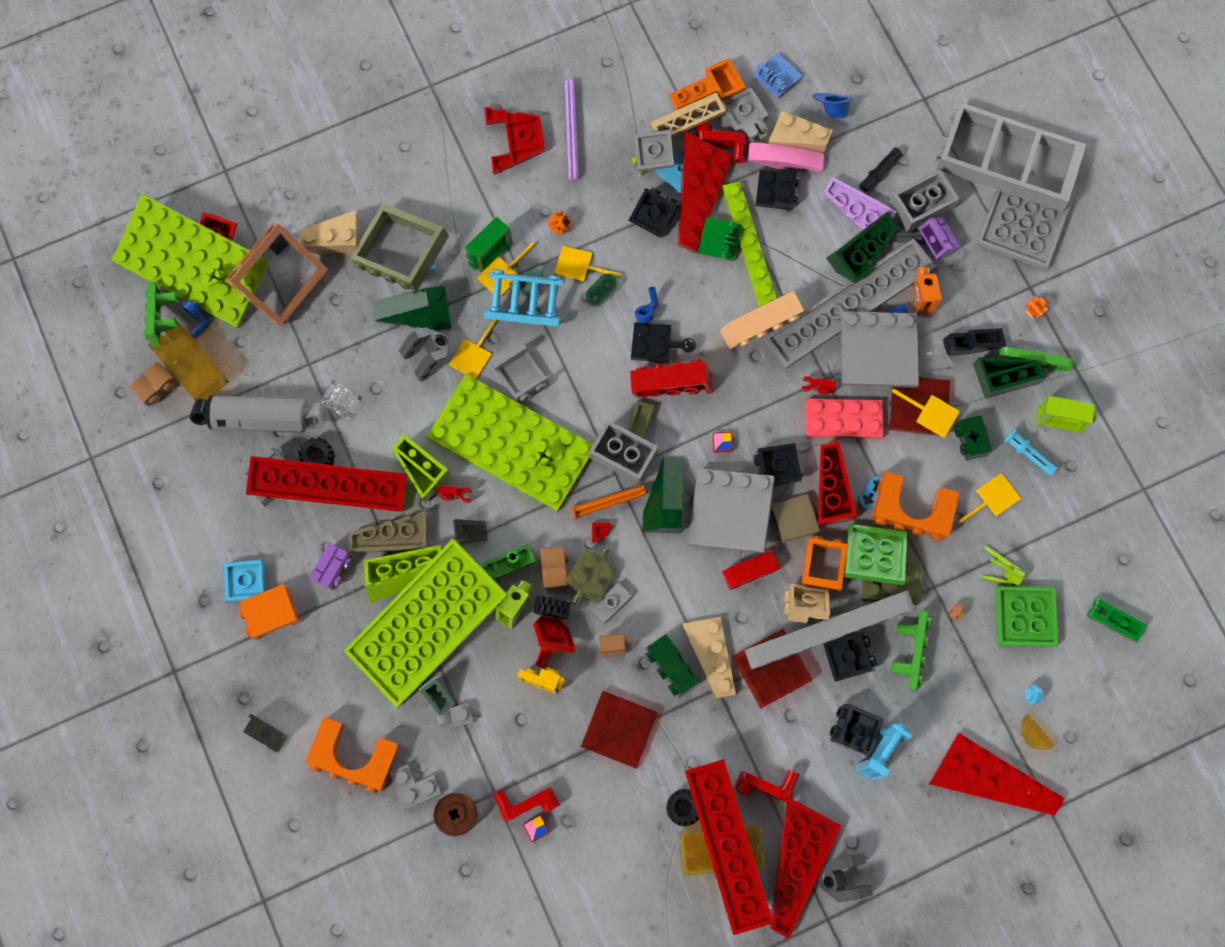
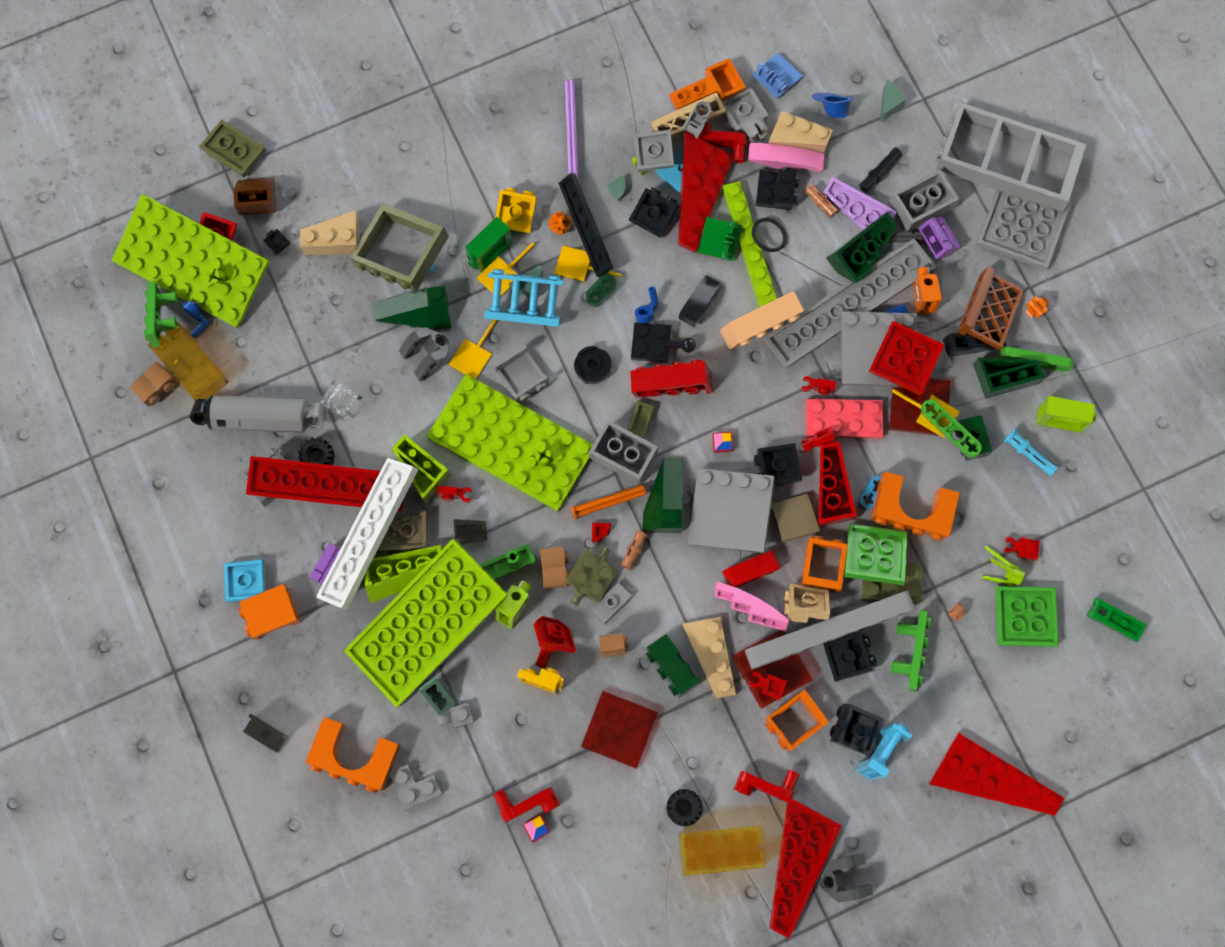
nougat window [225,223,328,326] -> none
copper wheel [433,793,478,837] -> none
red wing [484,107,545,175] -> none
black tyre [533,596,571,620] -> none
red plate [685,759,773,935] -> none
yellow piece [957,473,1022,524] -> none
clear yellow tile [1021,714,1055,750] -> none
medium azure plate [1025,685,1043,705] -> none
none -> olive plate [199,119,266,178]
none -> reddish brown slope [234,177,276,215]
none -> white plate [316,458,418,611]
none -> yellow plate [495,187,538,233]
none -> black plate [558,173,614,278]
none -> black plate [574,346,612,384]
none -> sand green tile [607,175,626,201]
none -> nougat pin [620,530,648,570]
none -> black slope [678,275,722,328]
none -> light grey piece [681,101,711,139]
none -> bright pink slope [714,581,789,632]
none -> red plate [749,671,787,701]
none -> black piece [752,218,787,252]
none -> orange window [765,690,829,752]
none -> red plate [802,427,835,452]
none -> nougat pin [805,184,838,218]
none -> red plate [868,321,945,396]
none -> sand green slope [879,80,906,121]
none -> bright green beam [921,400,982,458]
none -> dark orange fence [957,266,1024,350]
none -> red plate [1003,537,1040,561]

